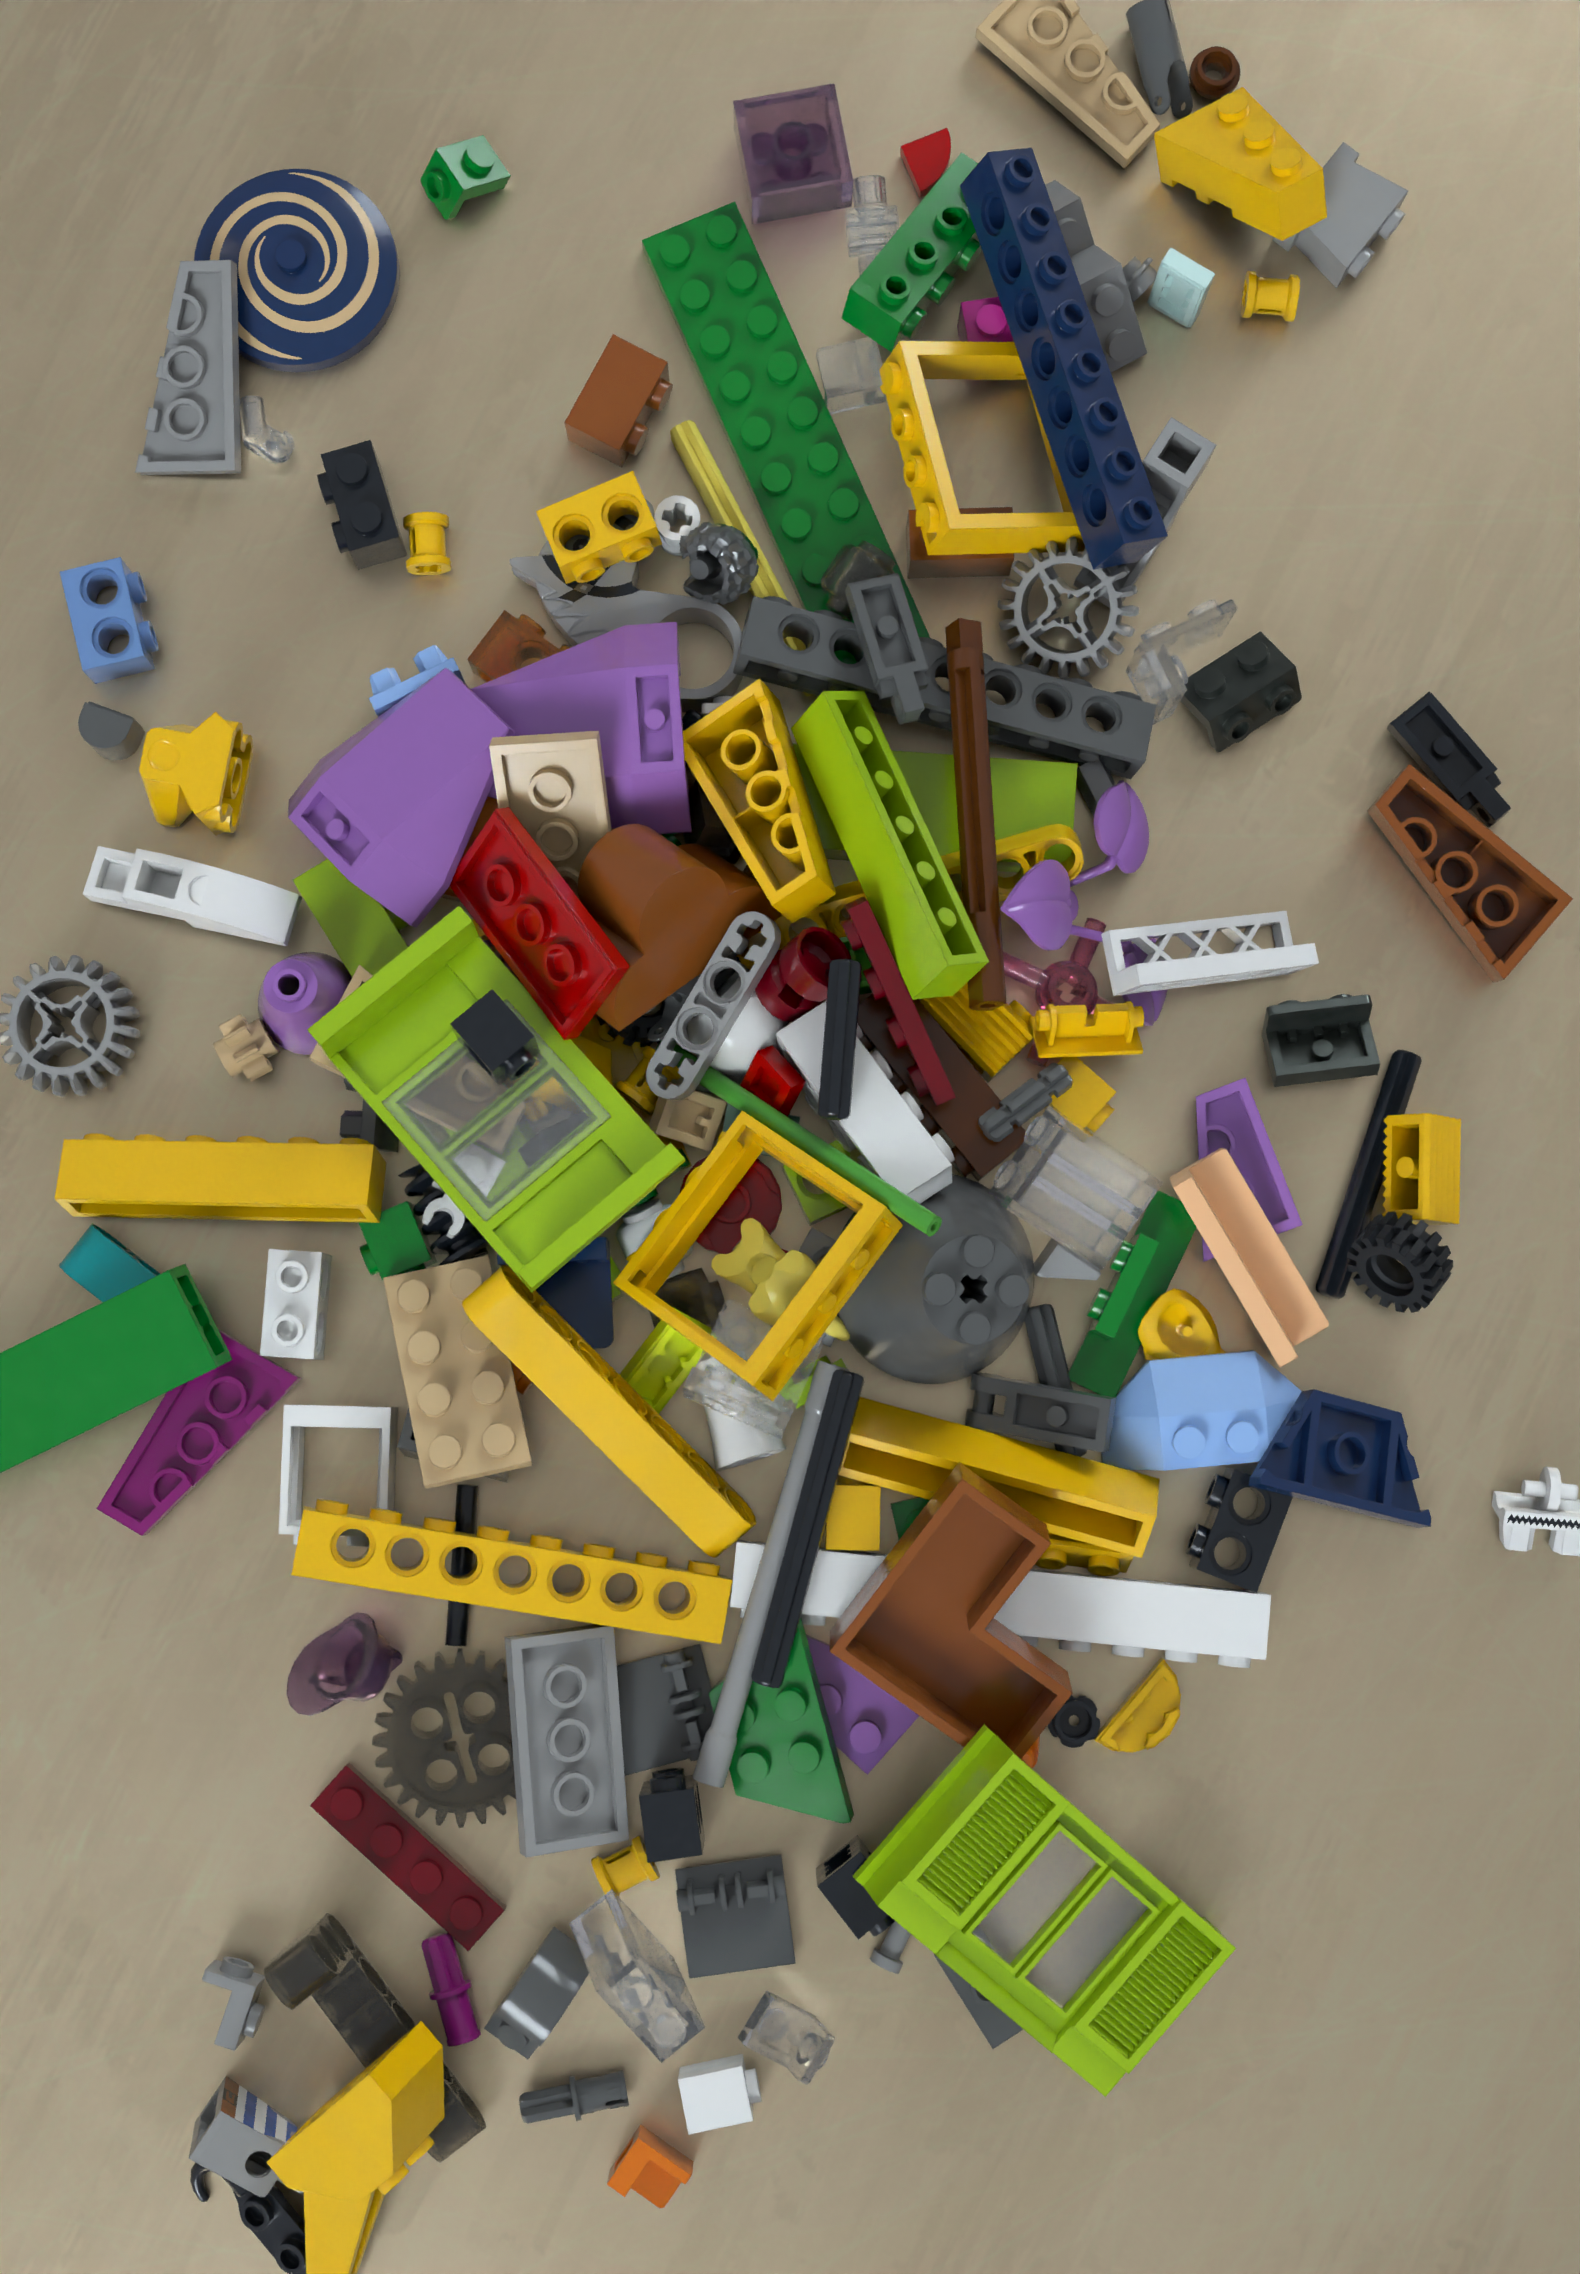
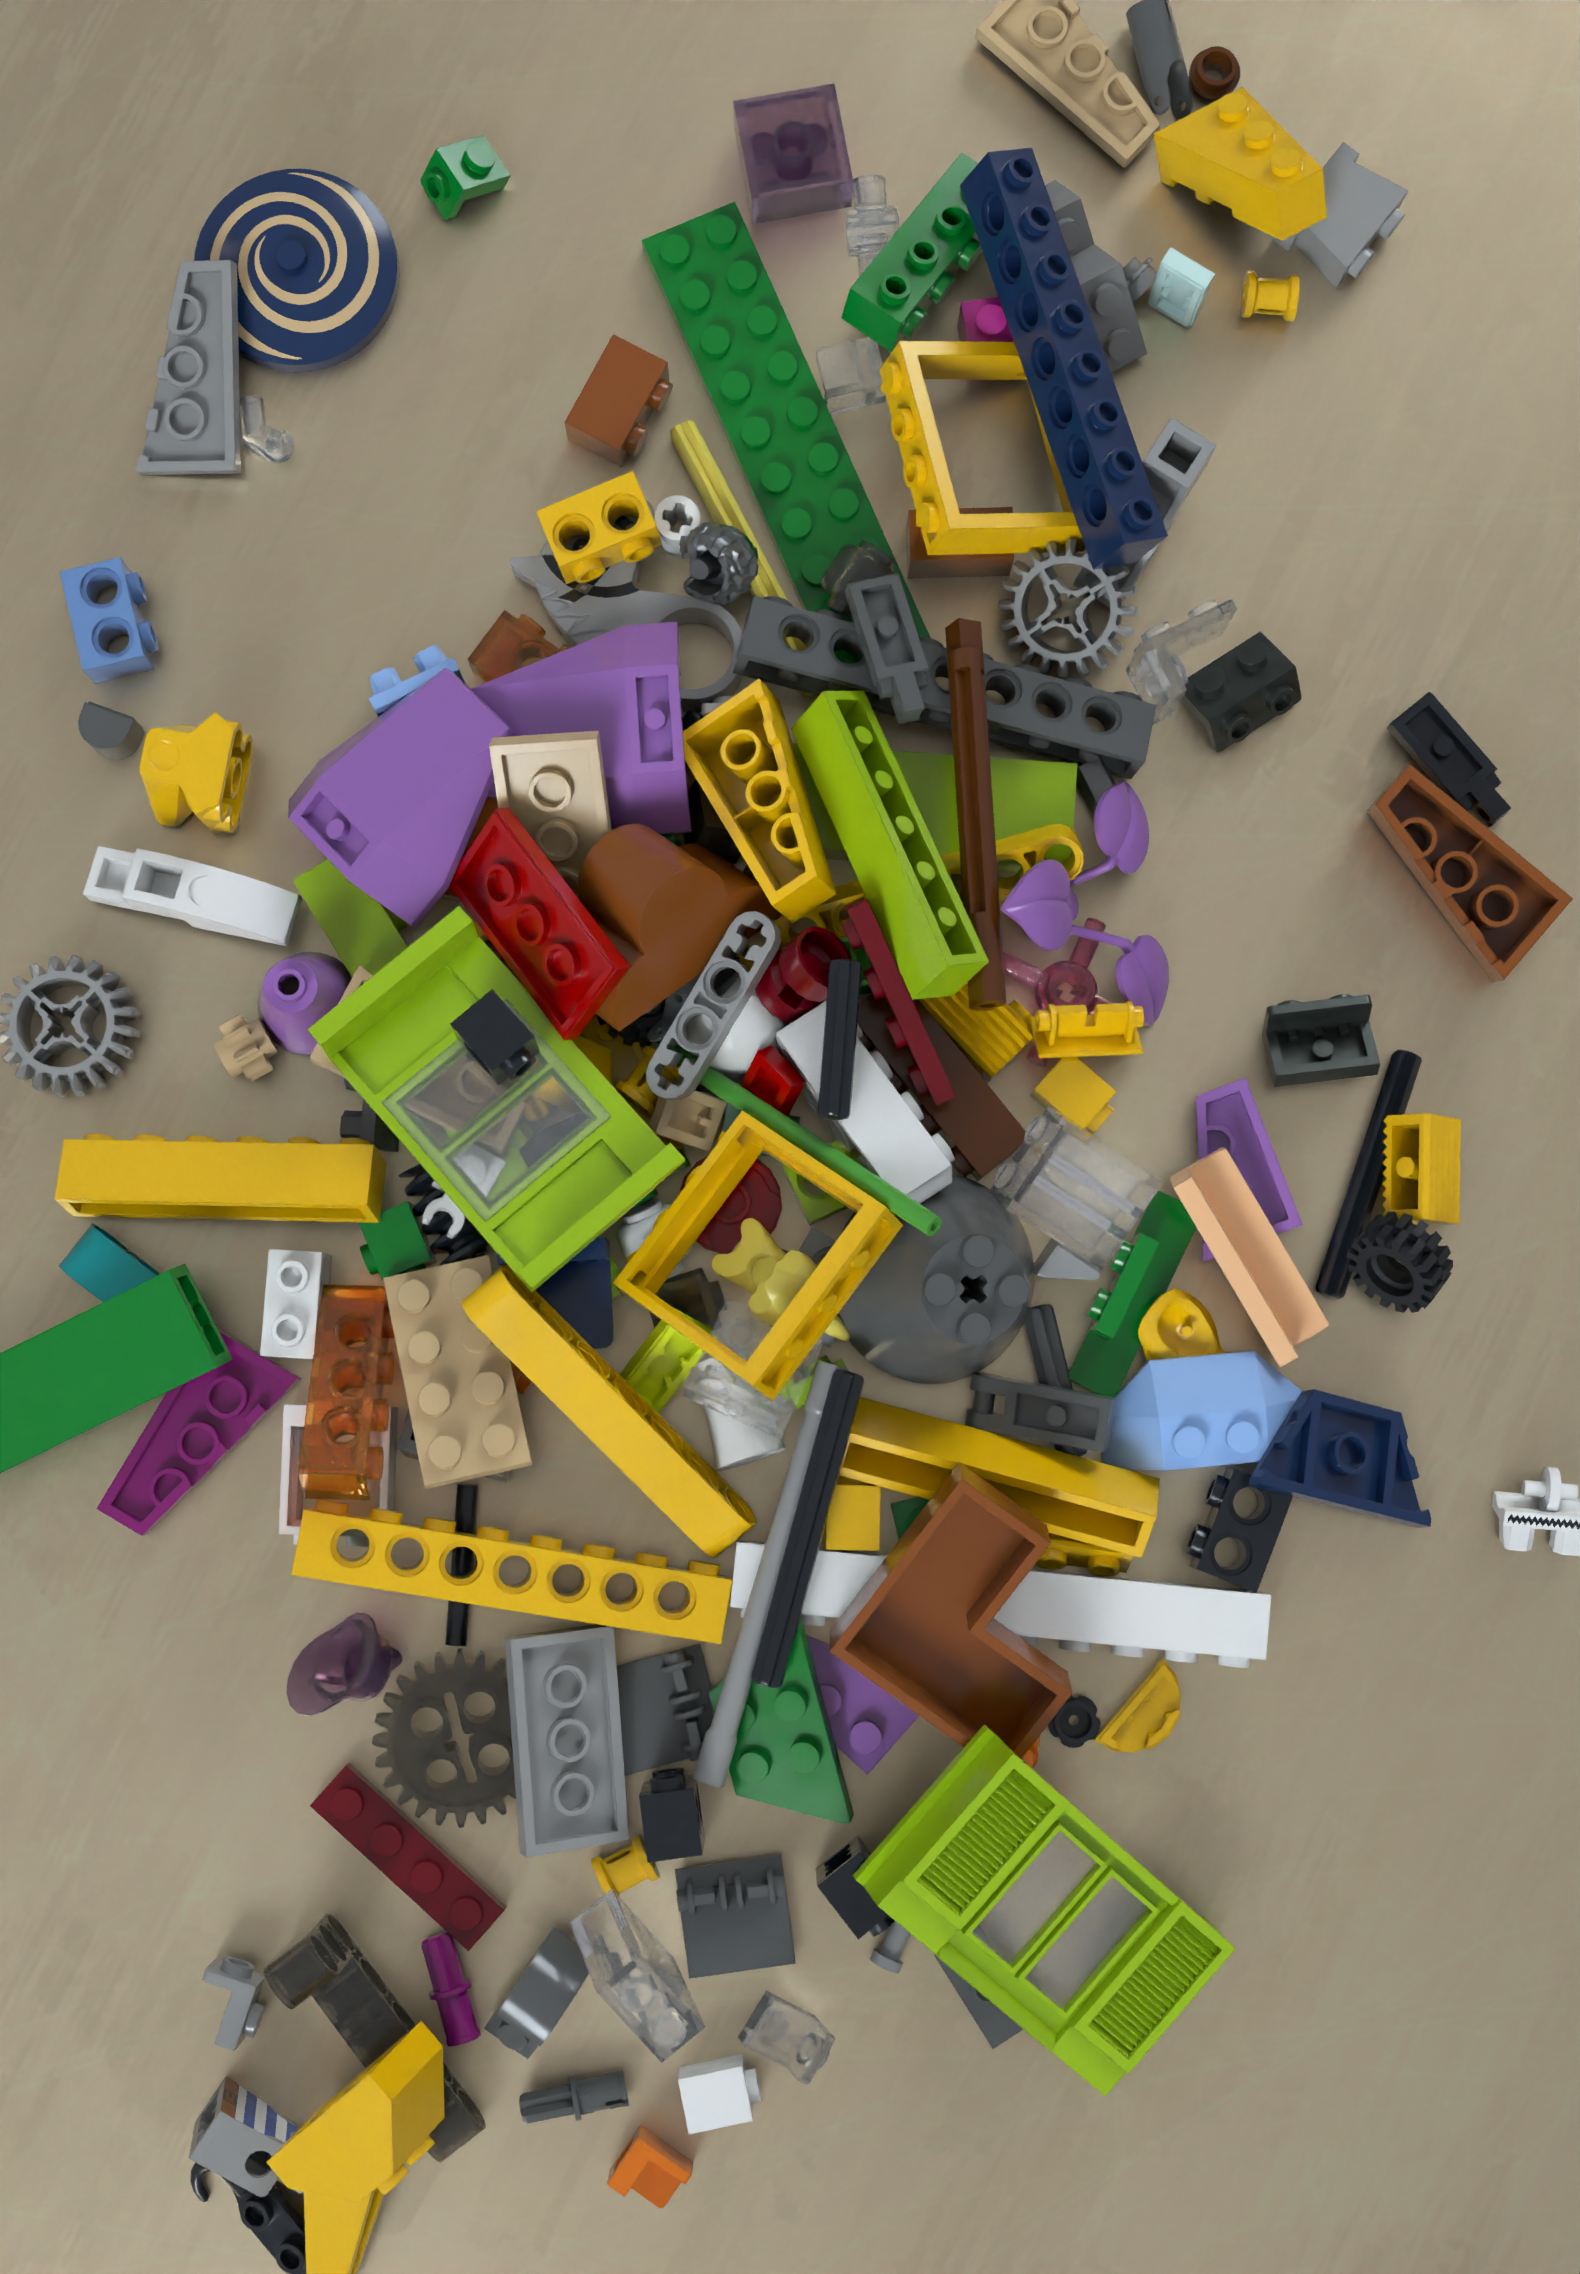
black brick [317,440,407,570] -> none
yellow bush [403,512,451,575] -> none
red tile [900,128,951,199] -> none
dark grey axle [978,1063,1073,1142] -> none
white fence [1101,911,1319,996] -> none
none -> clear orange brick [298,1284,395,1500]

